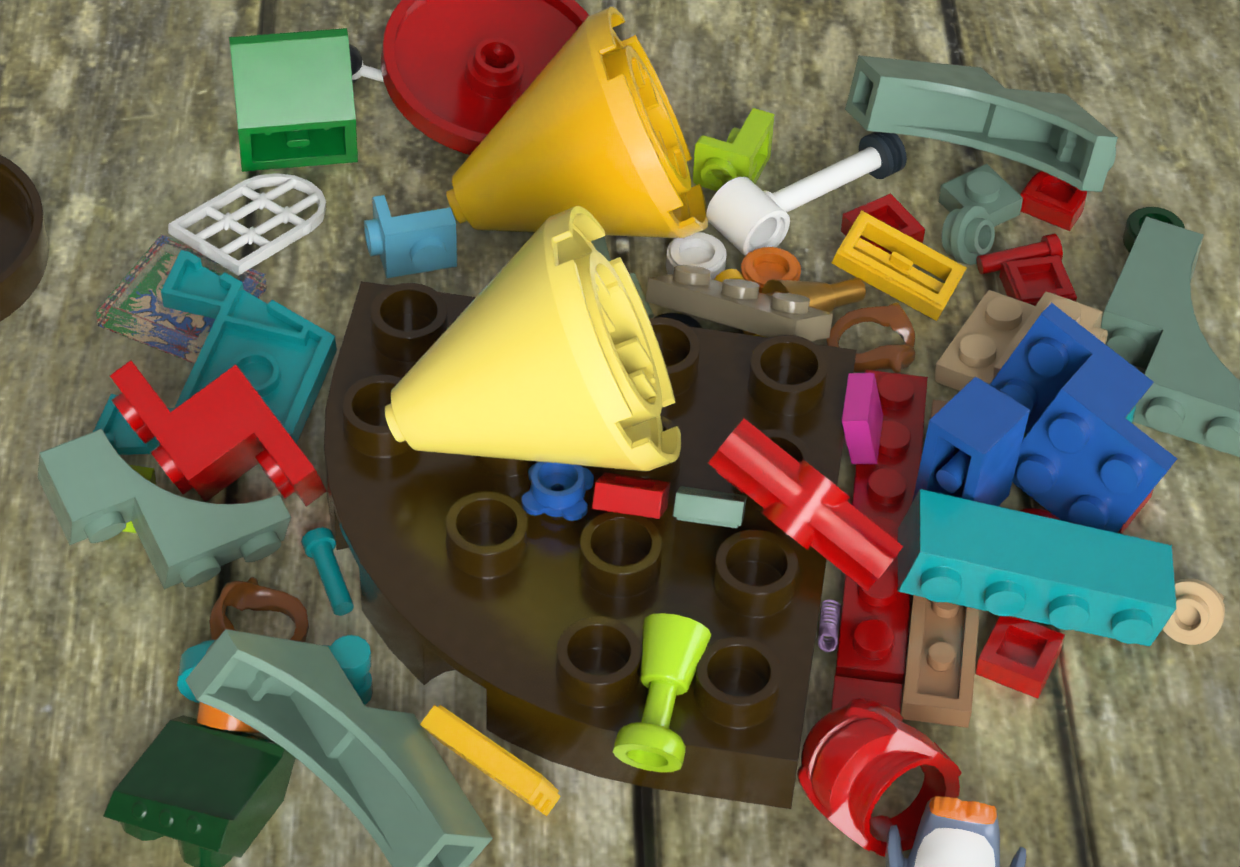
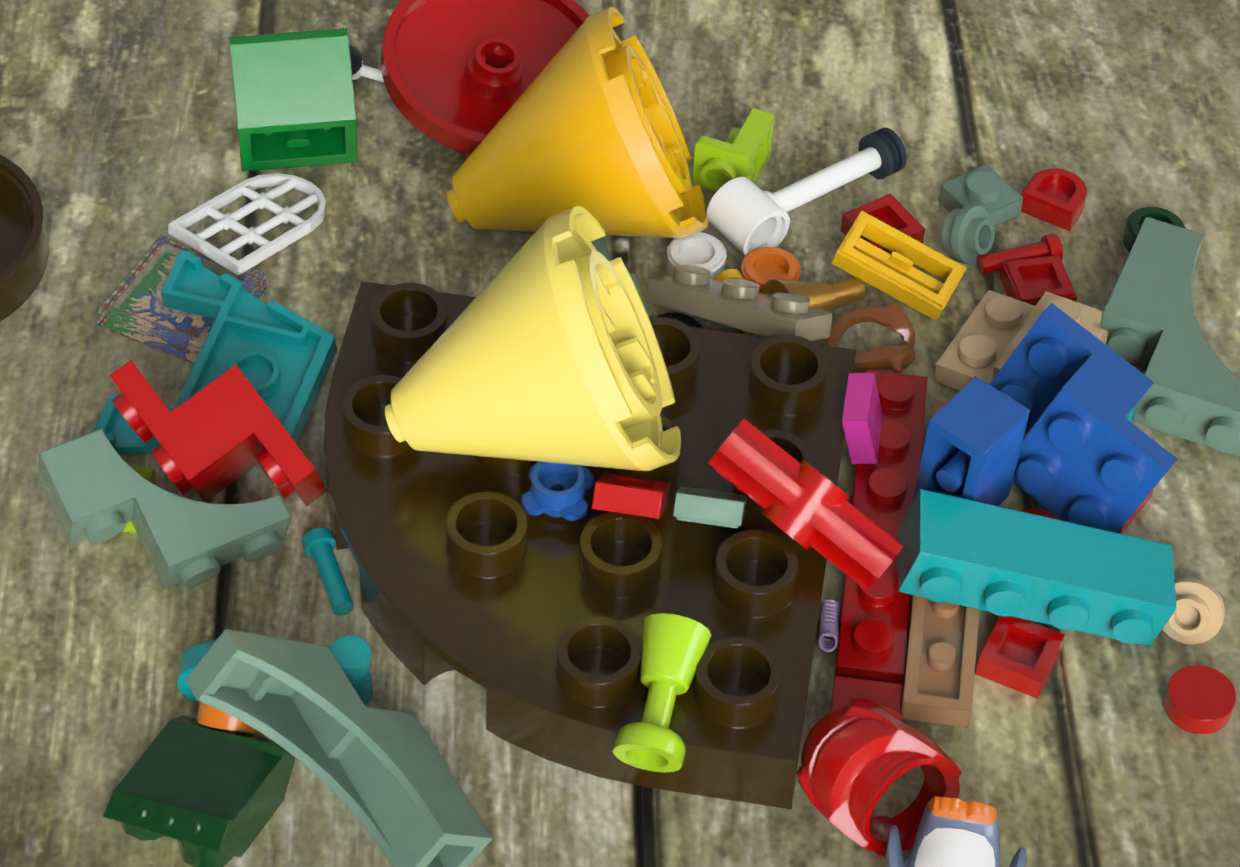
dark orange piece [209,577,309,642] -> none
medium azure bracket [364,195,457,278] -> none
yellow tile [420,705,561,817] -> none
sand green arch [845,55,1118,192] -> none
none -> red tile [1164,665,1236,734]

